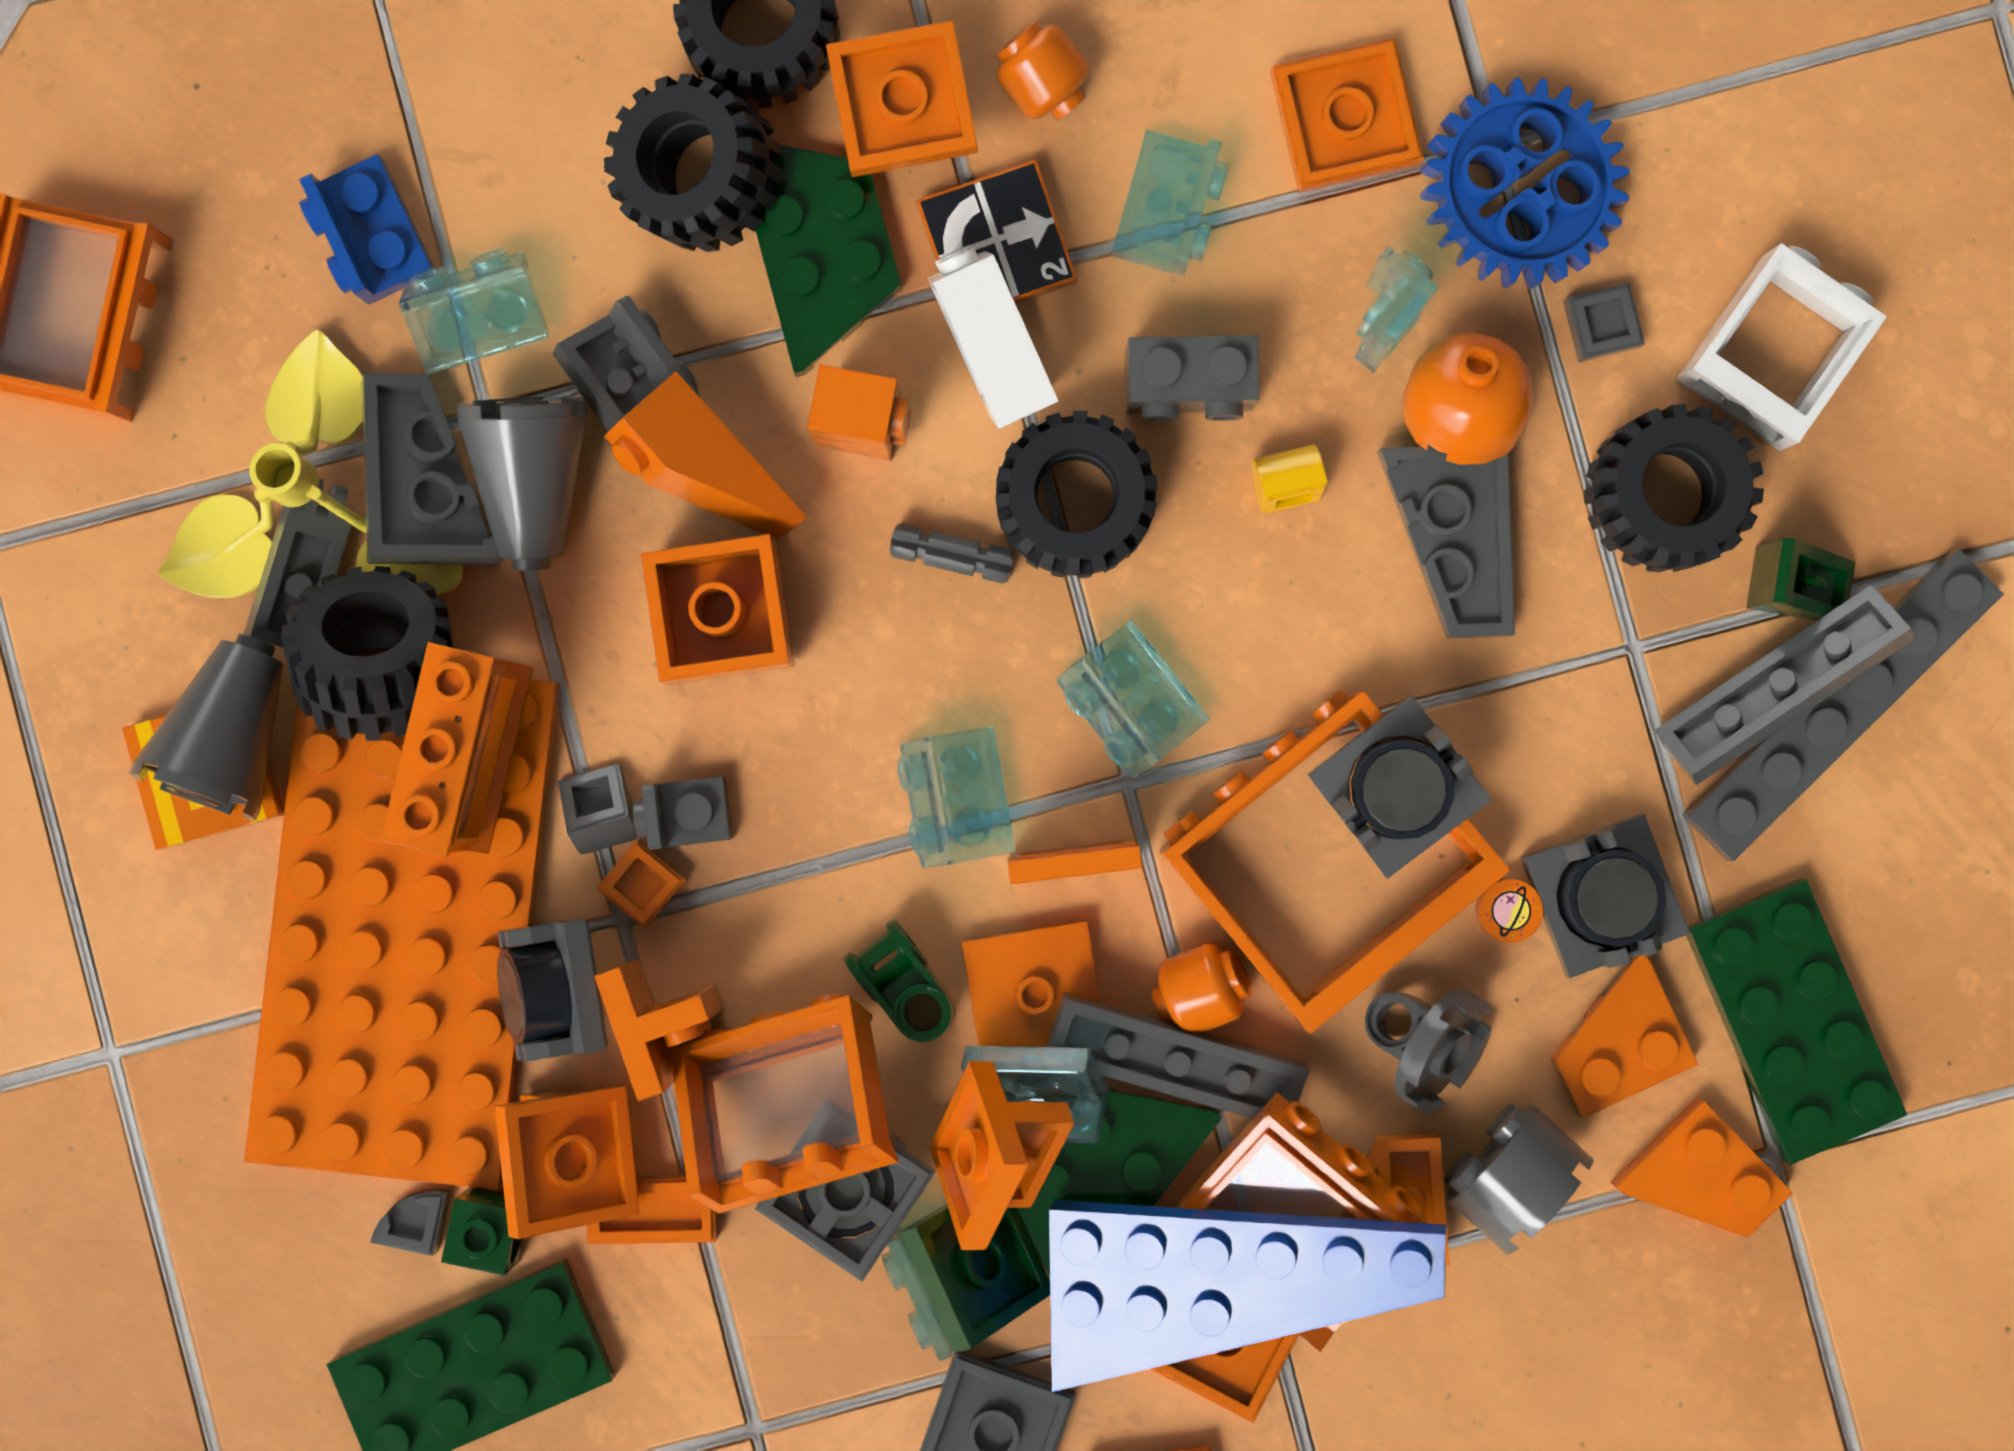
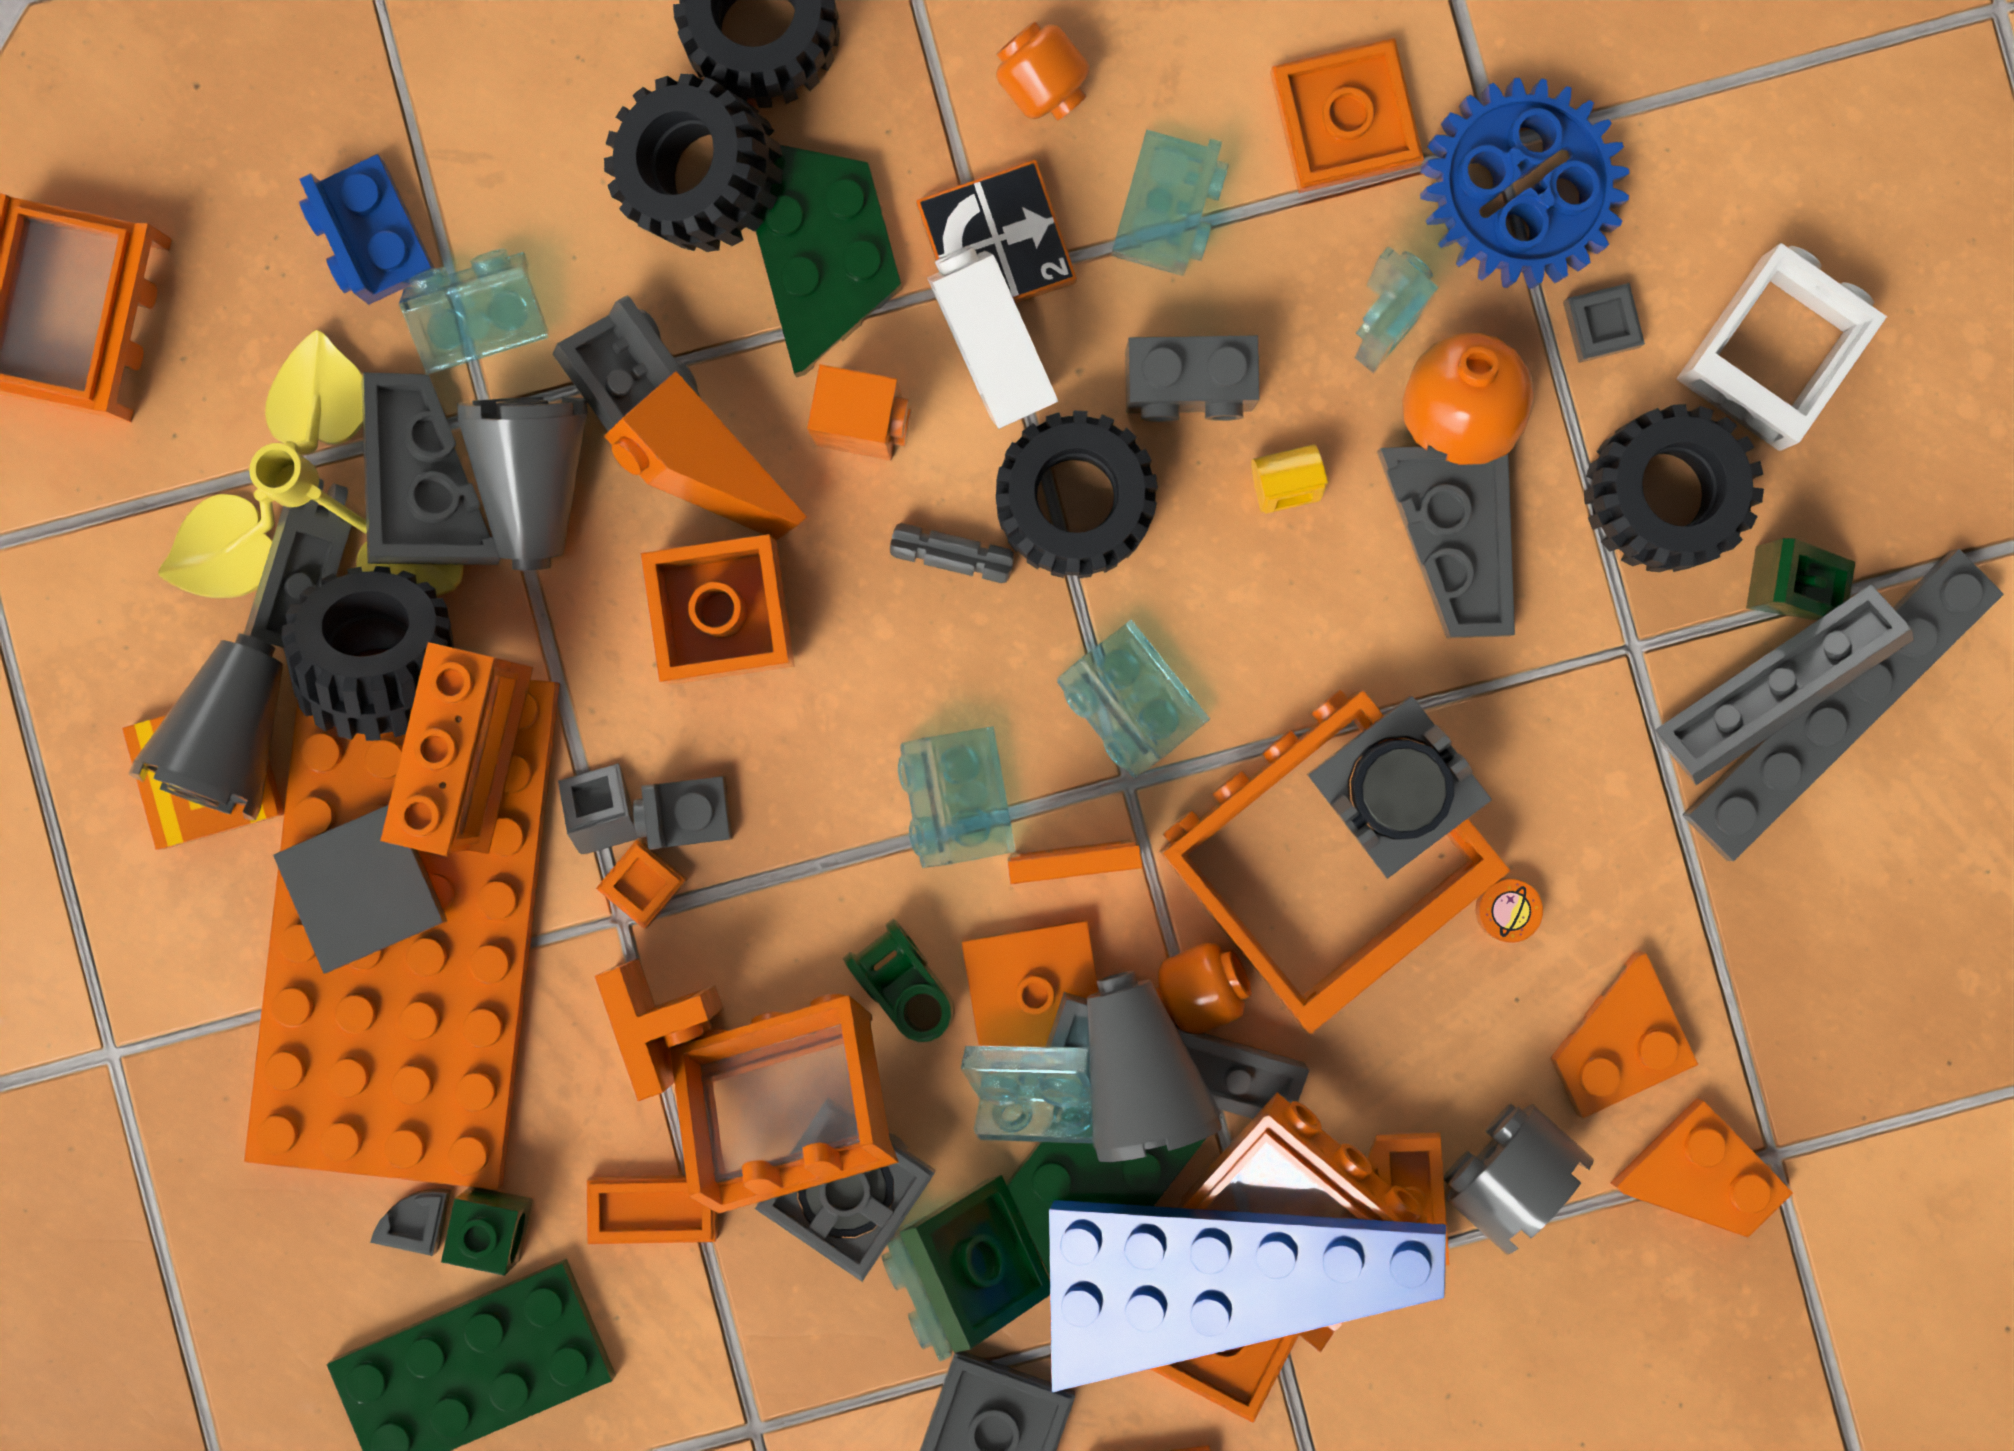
orange bracket [495,1085,640,1239] -> none
piece [497,919,608,1062] -> none
orange bracket [826,20,978,177] -> none
orange bracket [929,1061,1075,1250] -> none
dark grey tile [1365,988,1493,1114] -> none
piece [1521,814,1690,978] -> none
dark green plate [1686,879,1907,1165] -> none
none -> dark grey tile [273,805,448,974]
none -> dark grey cone [1087,971,1222,1162]

